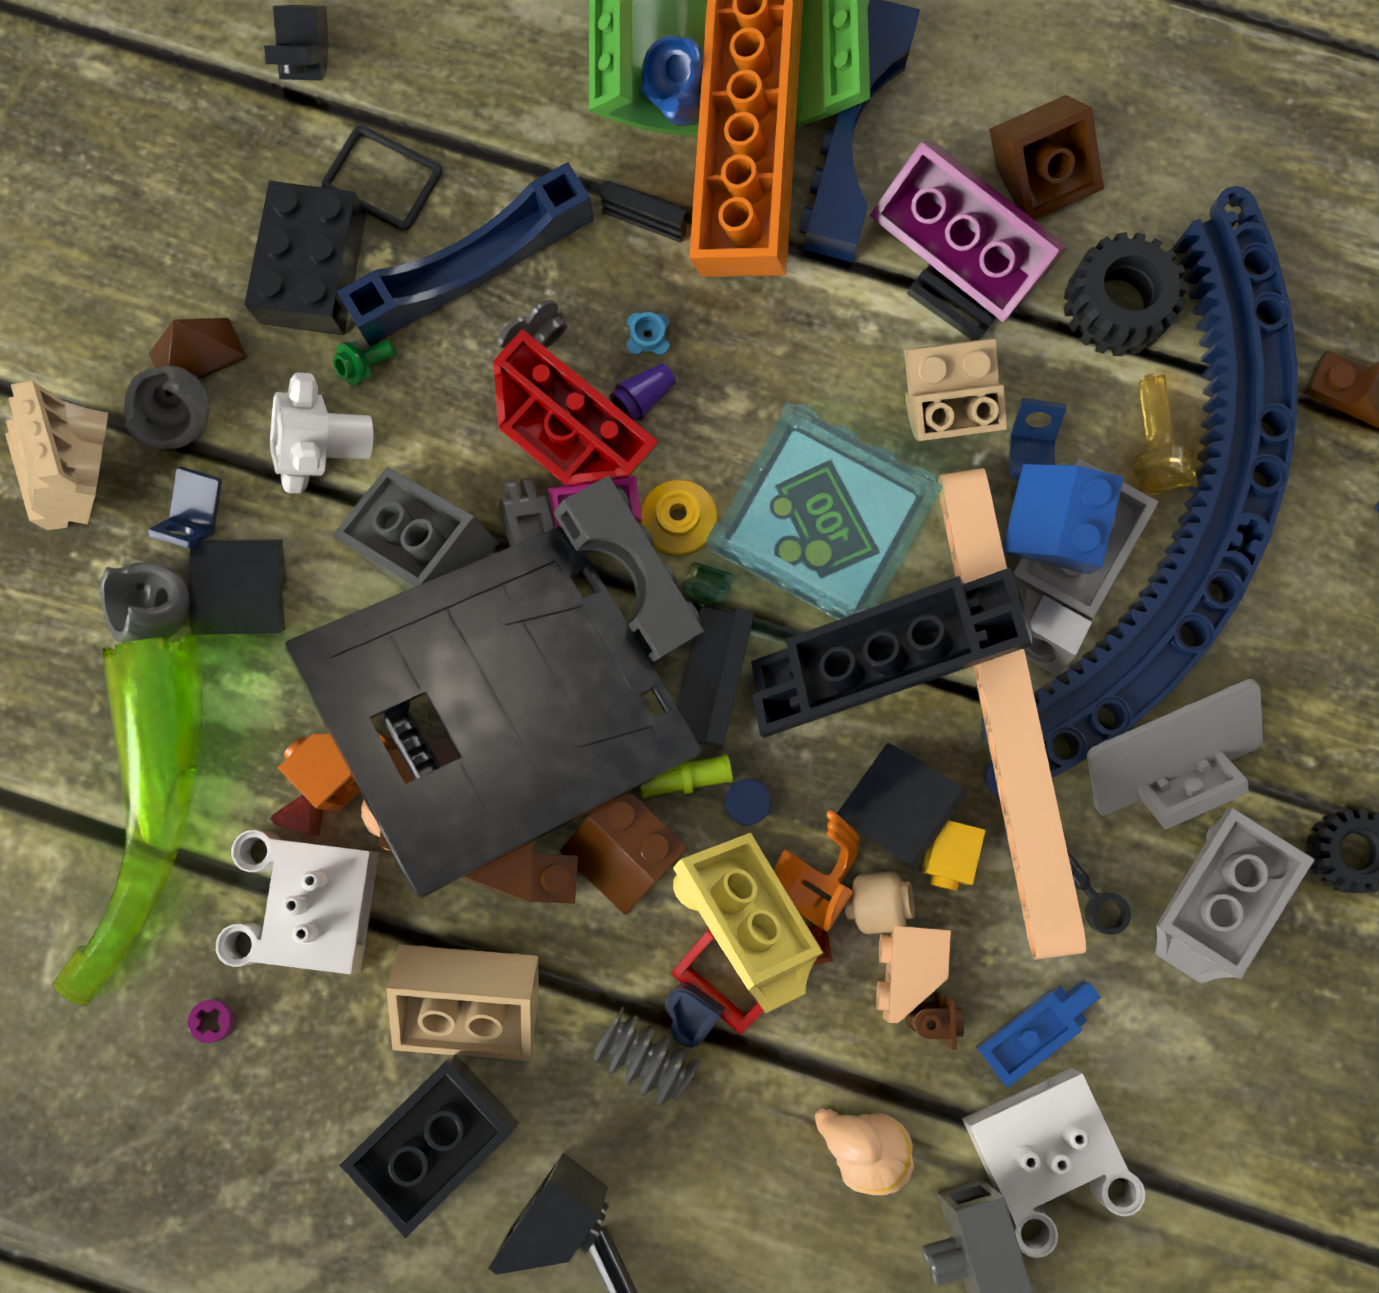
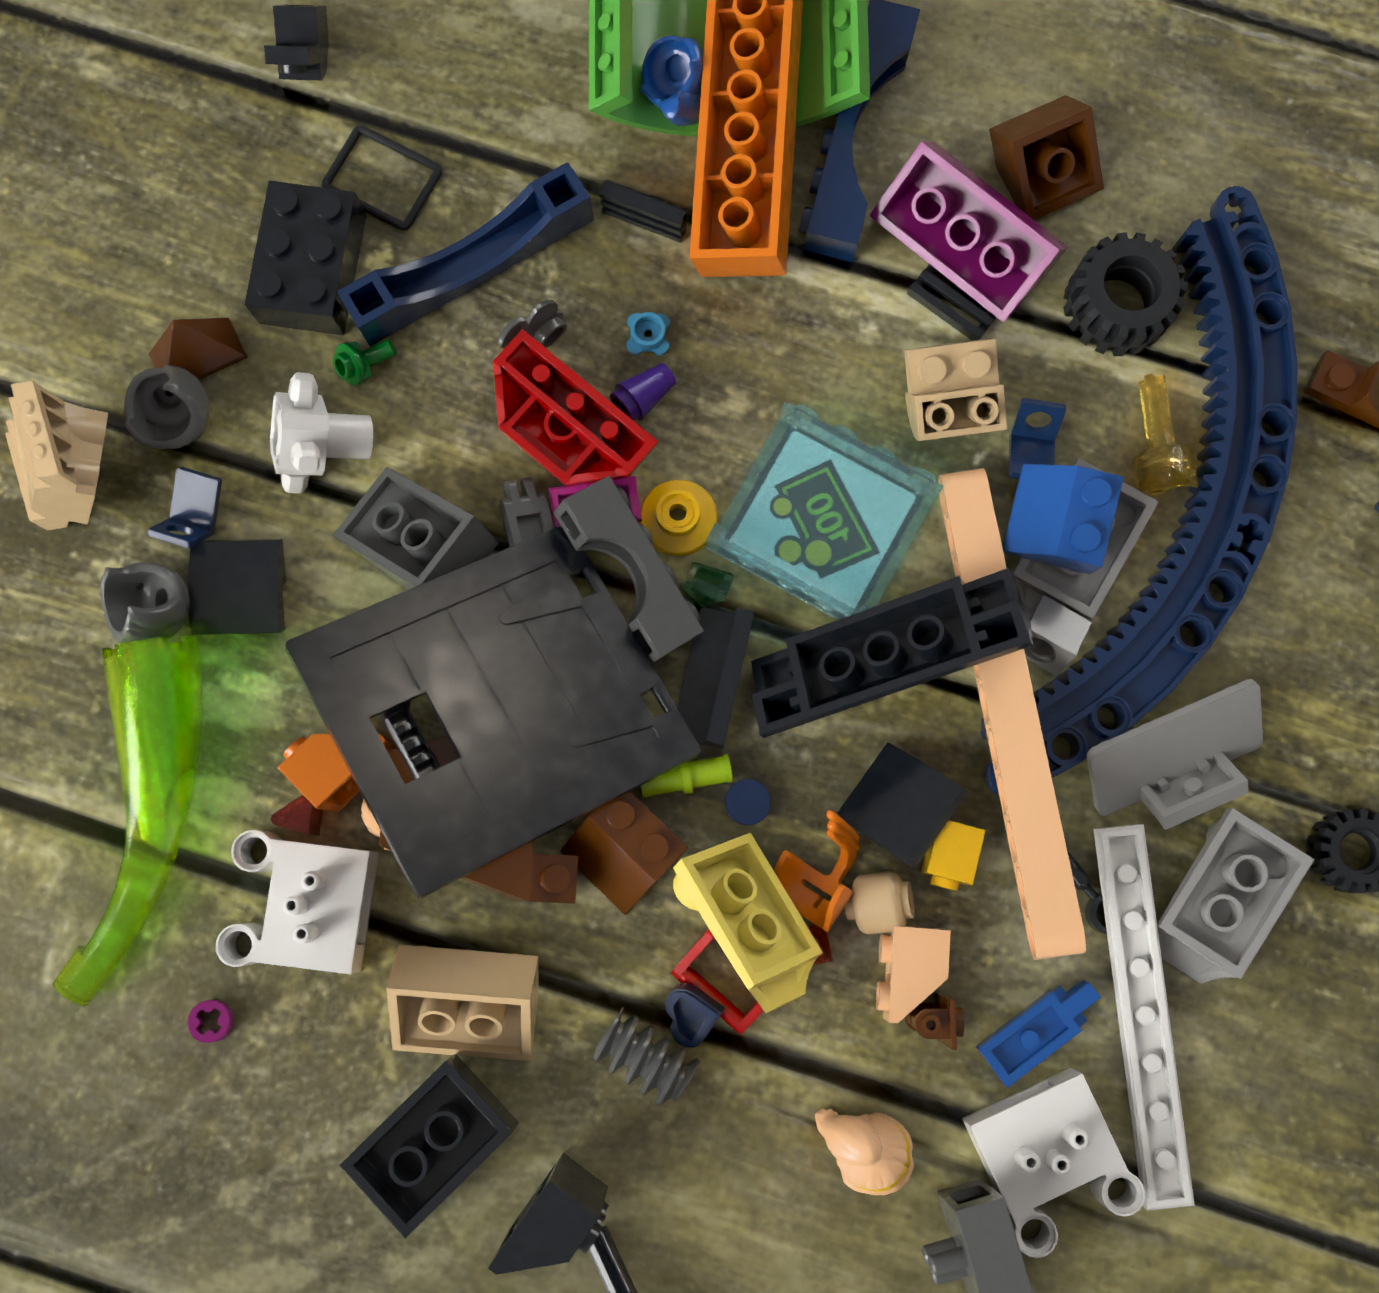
none -> white tile [1093,824,1195,1211]

